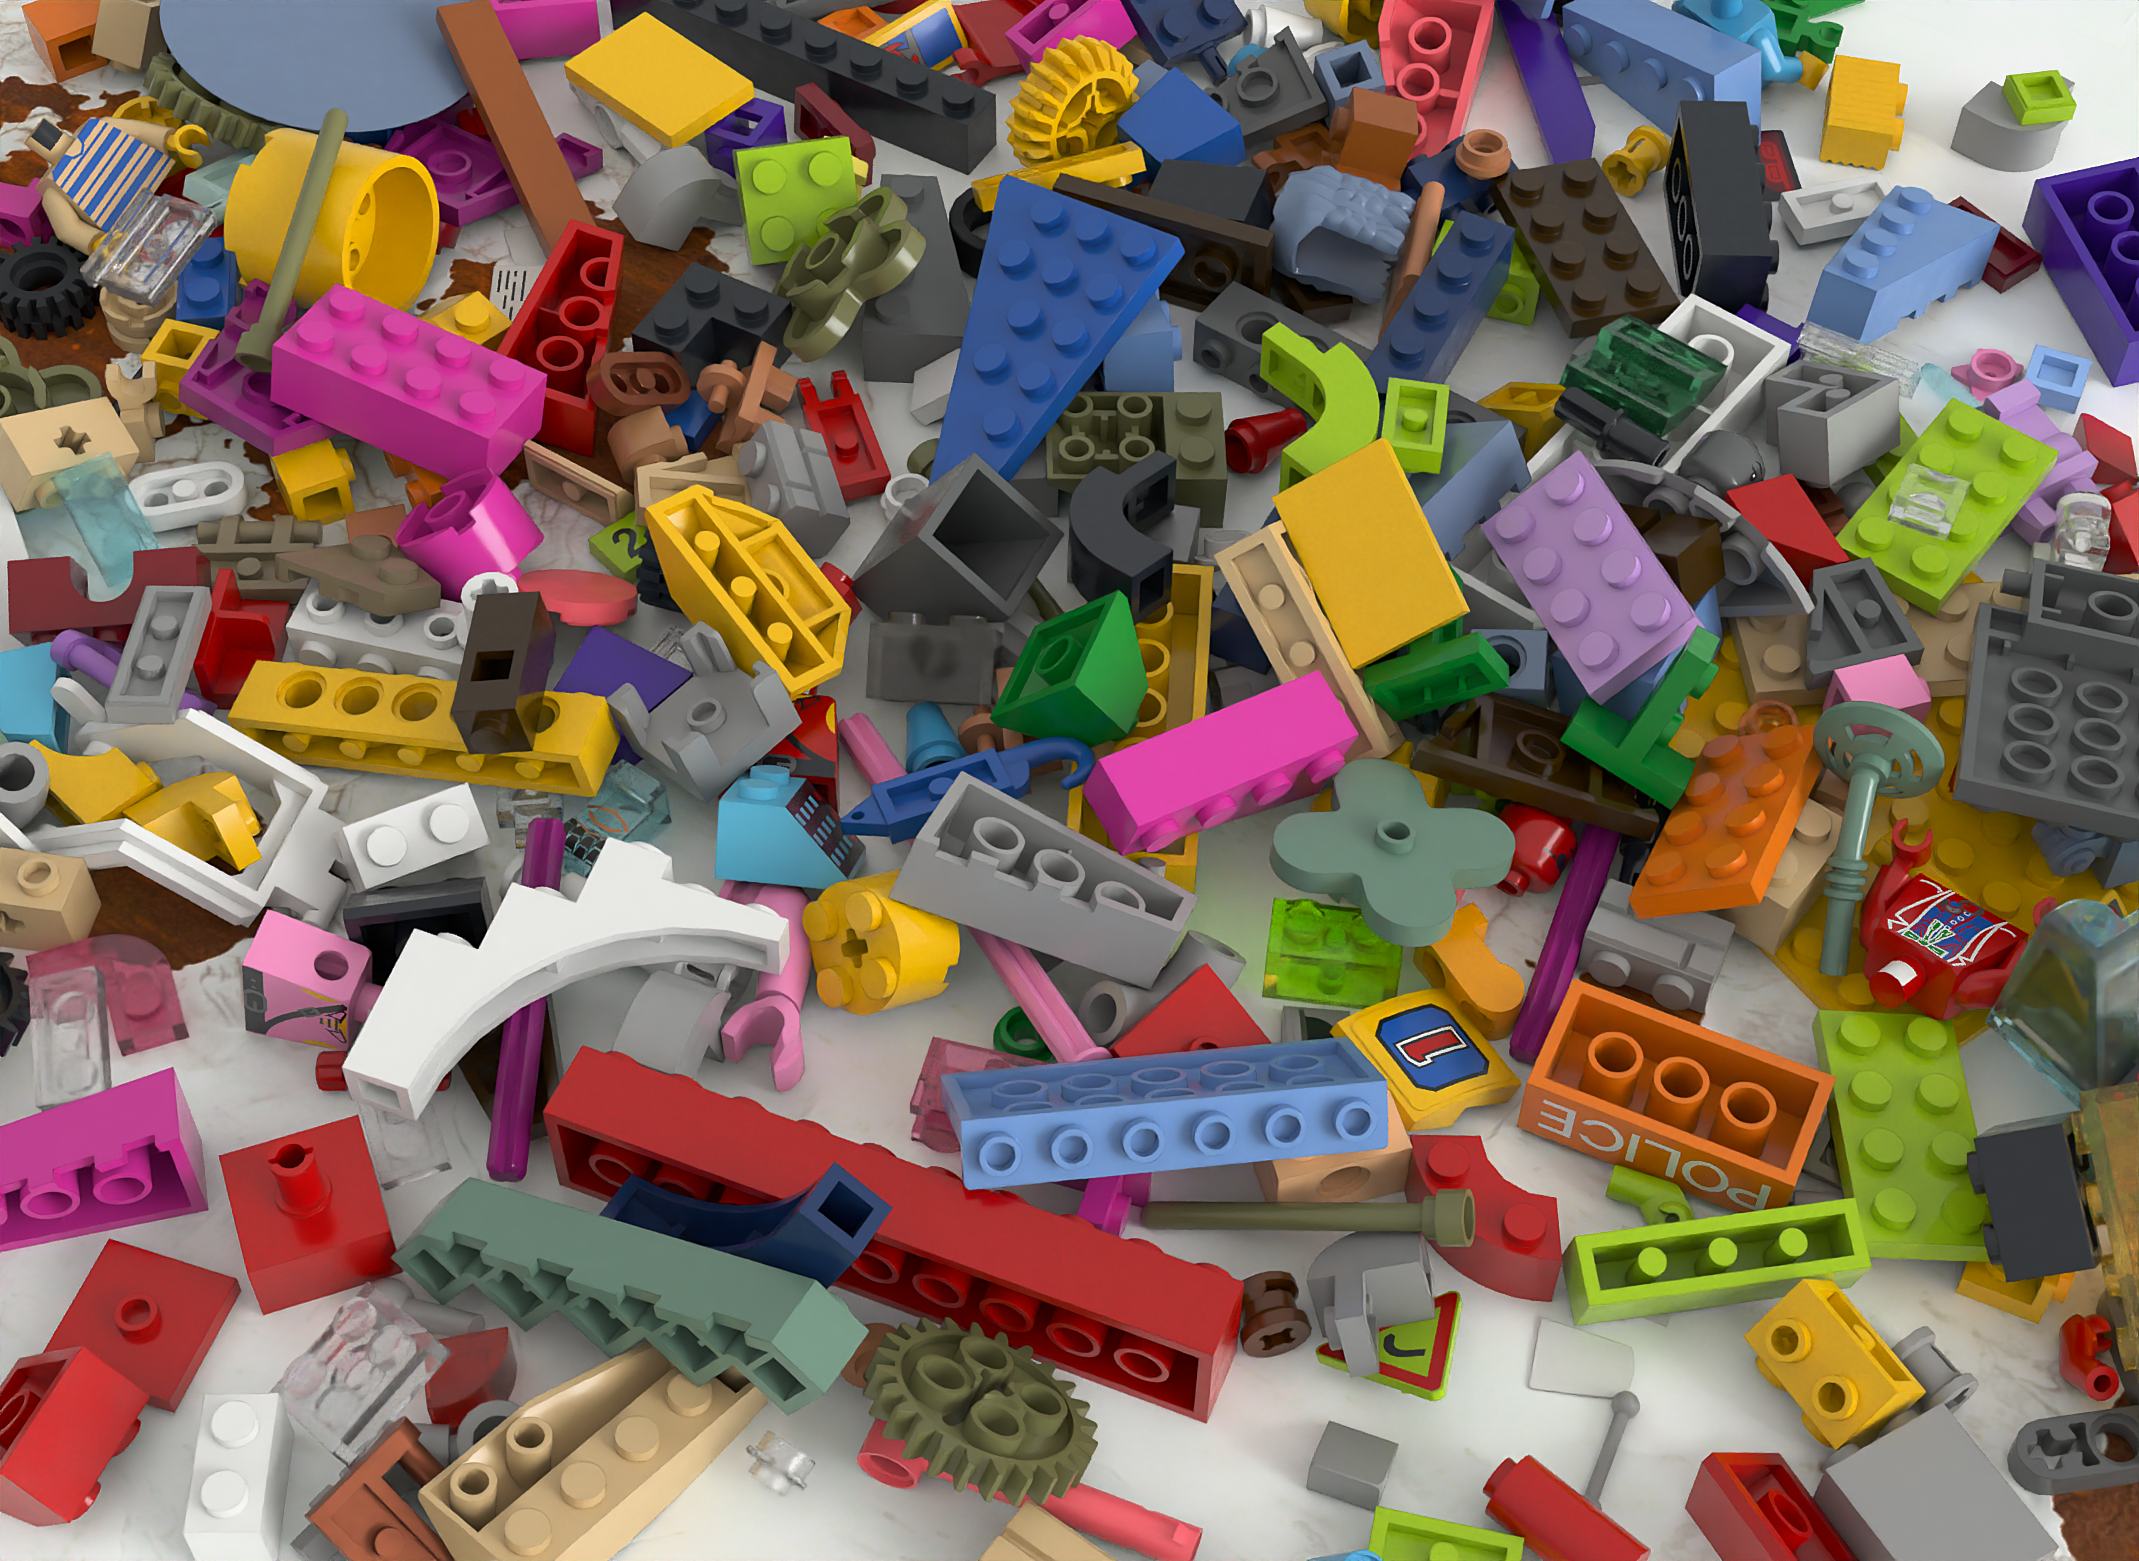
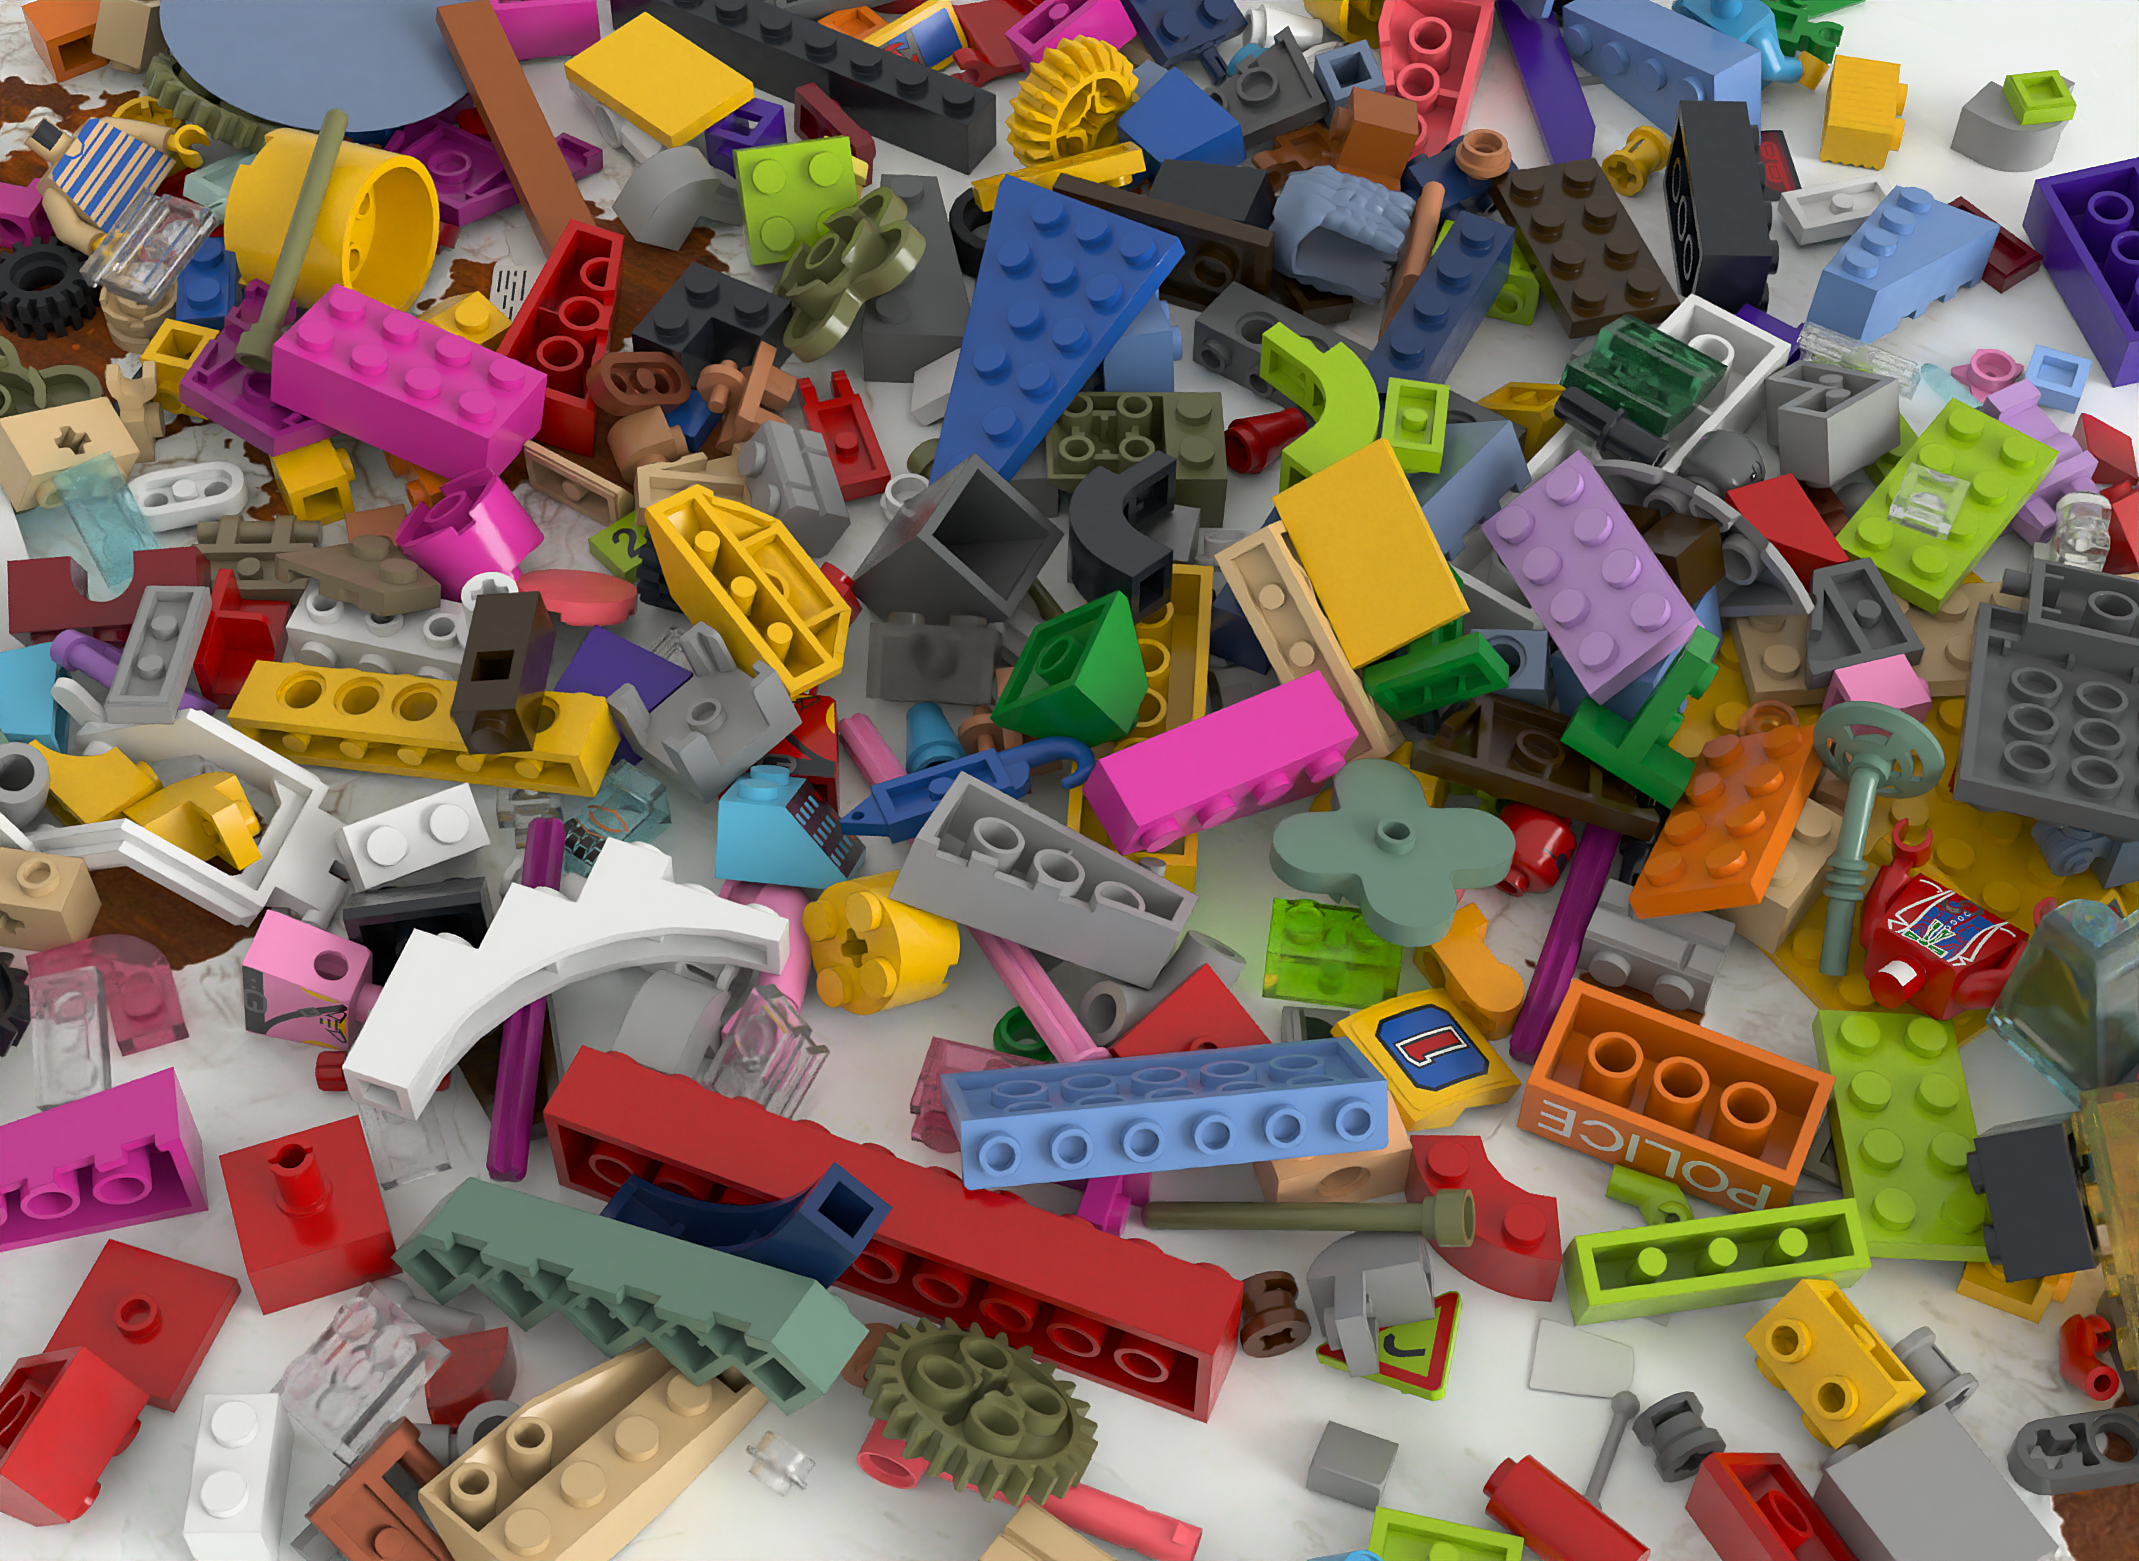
none -> clear plate [700,984,830,1119]
none -> dark grey wheel [1632,1391,1726,1483]

